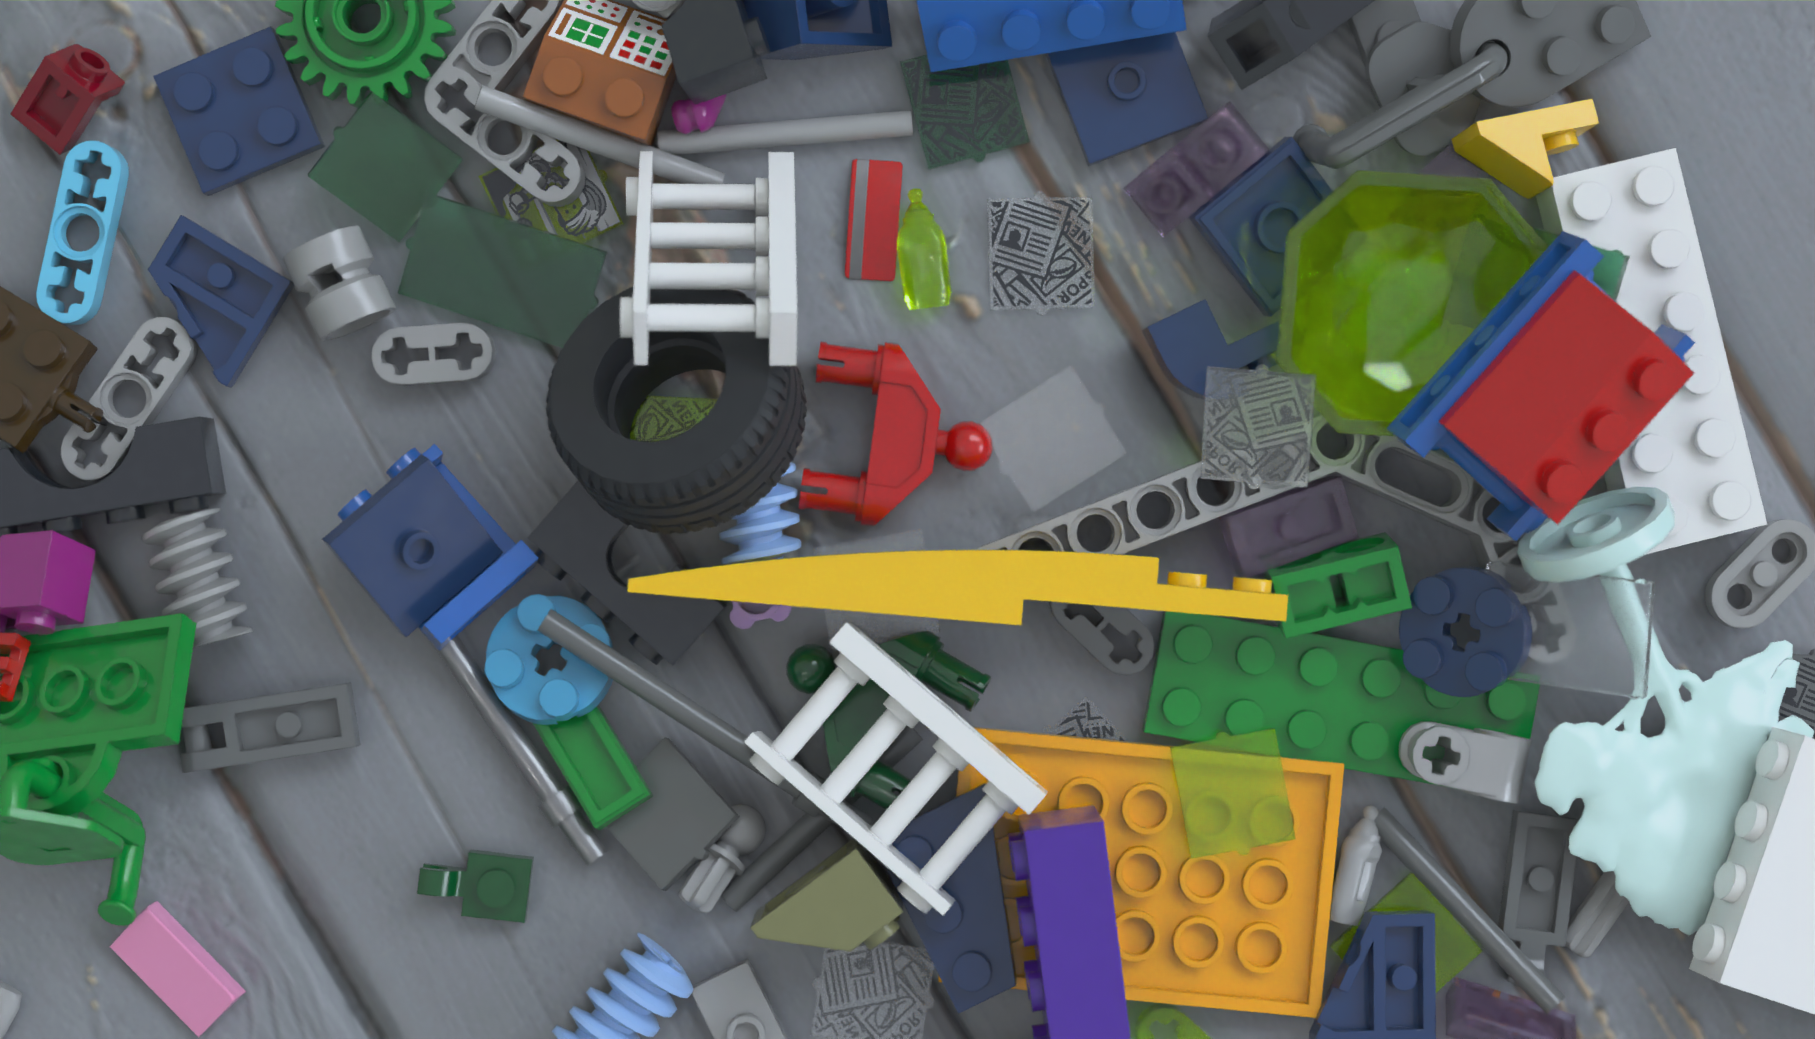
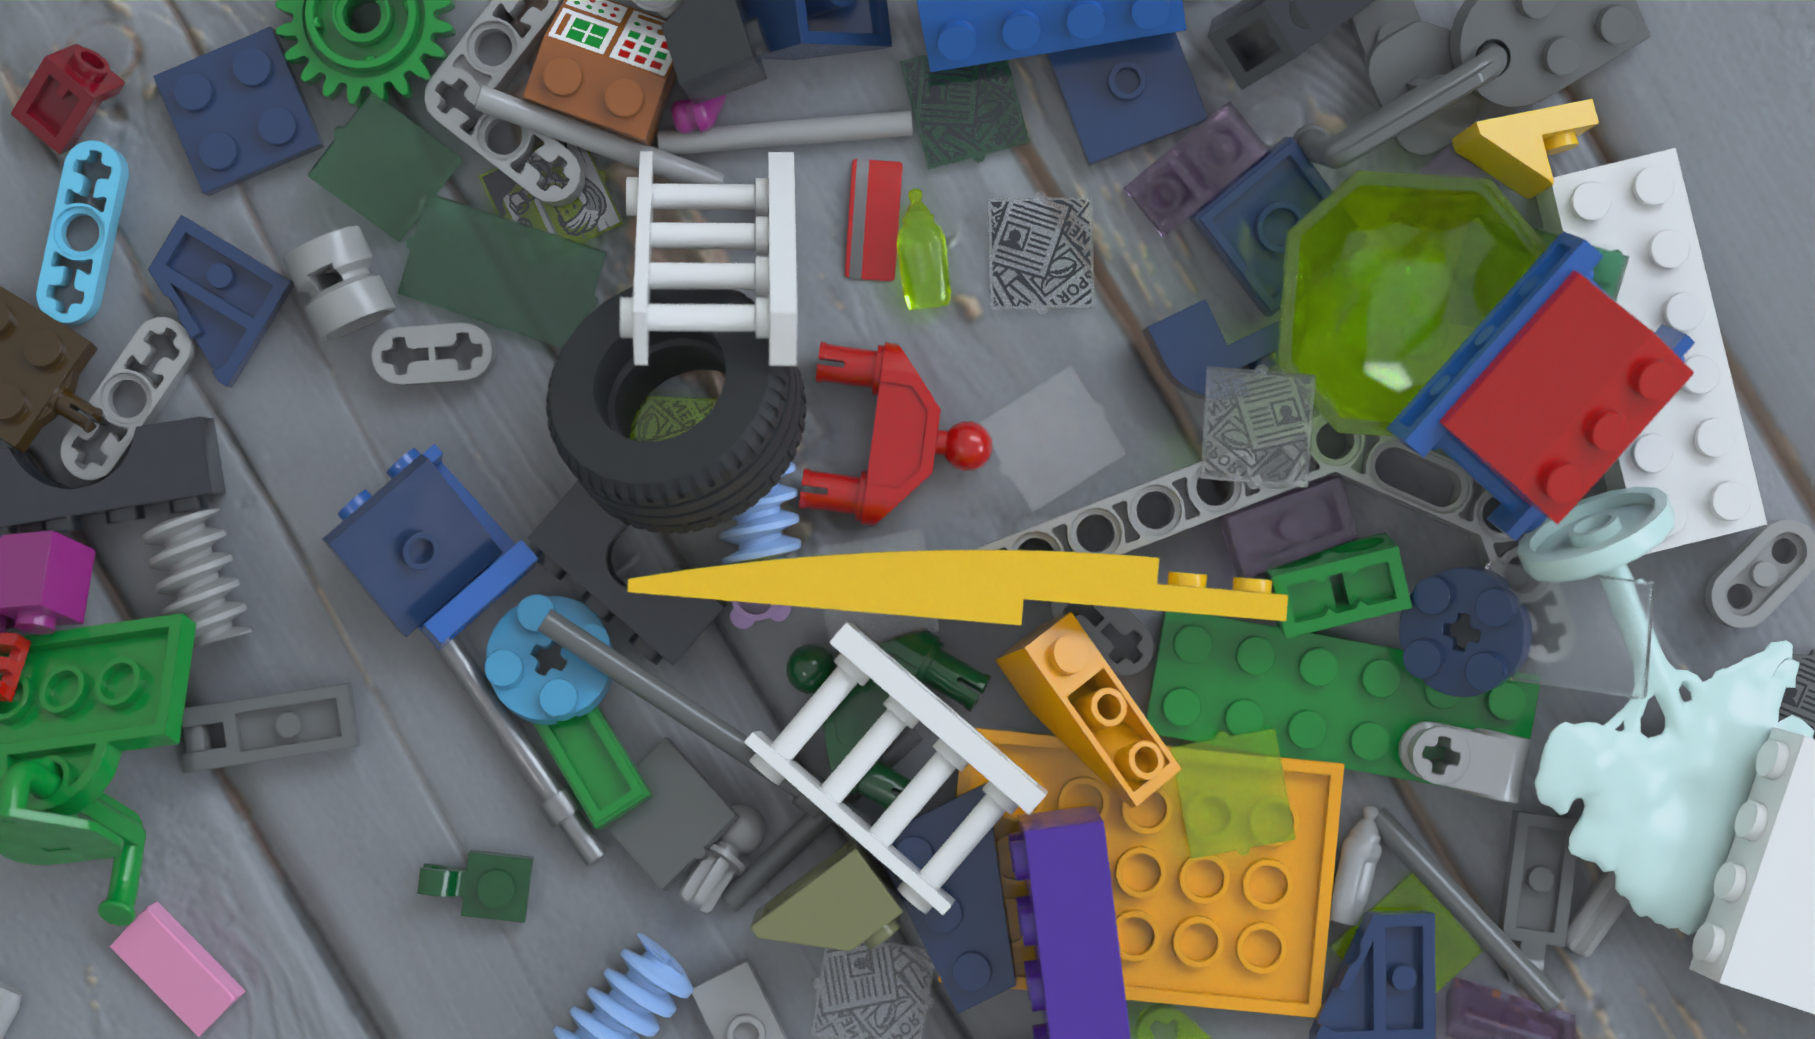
none -> light orange slope [995,612,1182,808]

